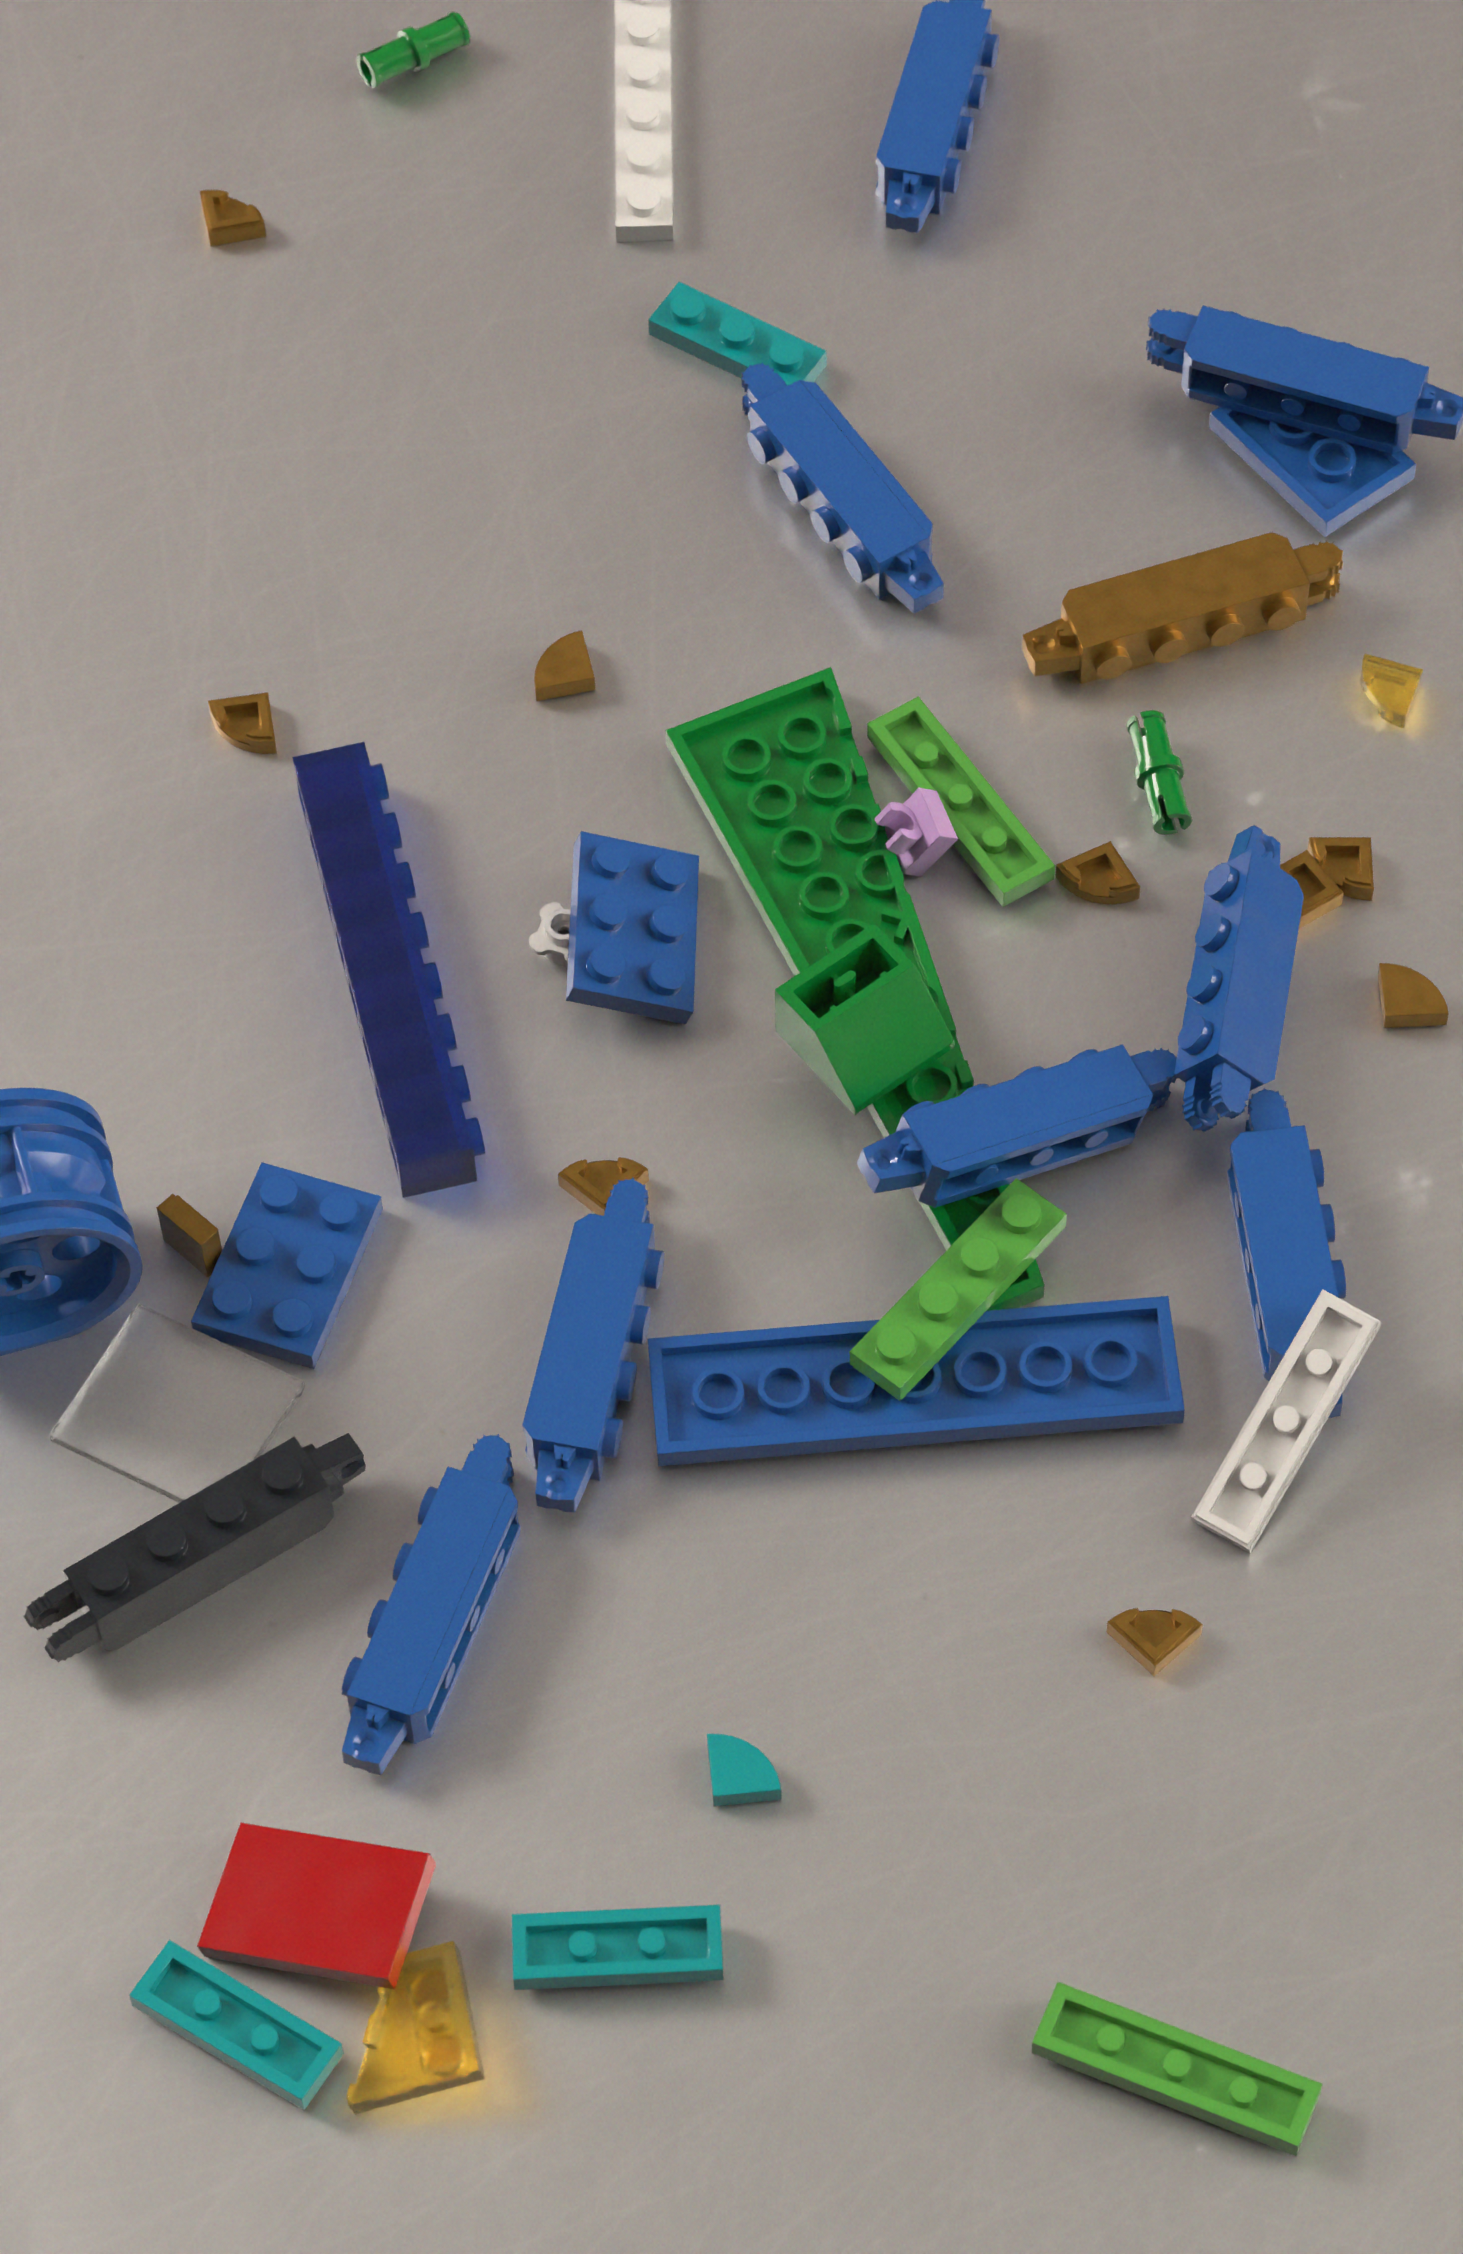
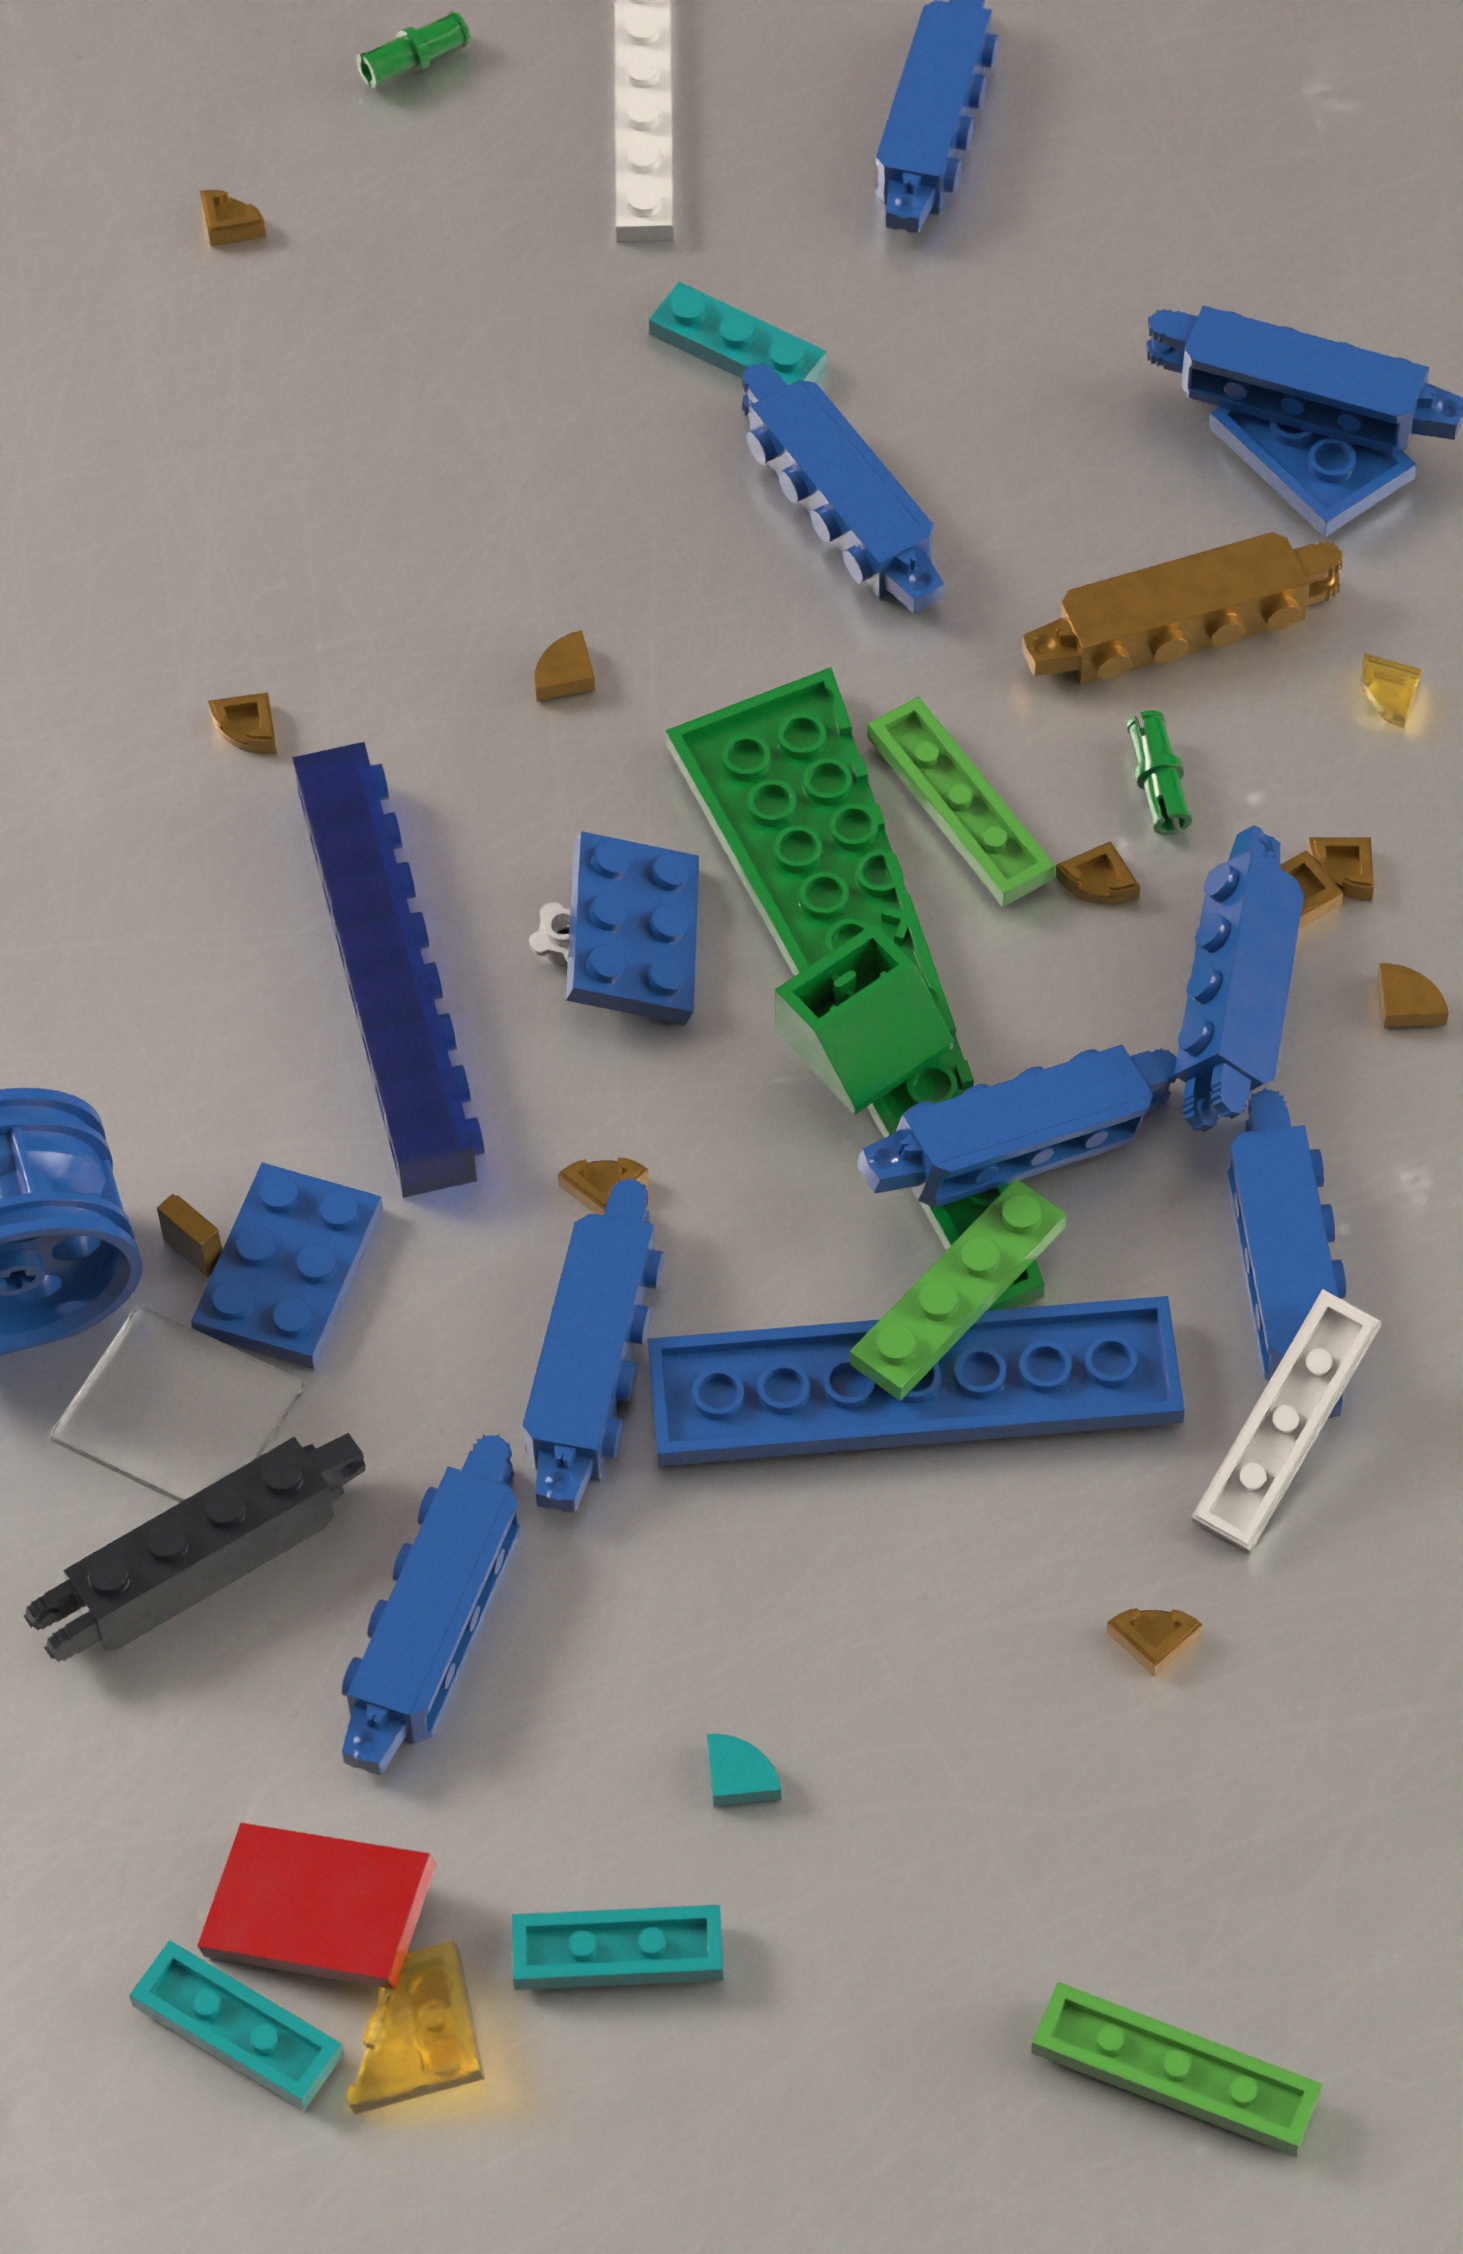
lavender tile [875,788,958,877] -> none

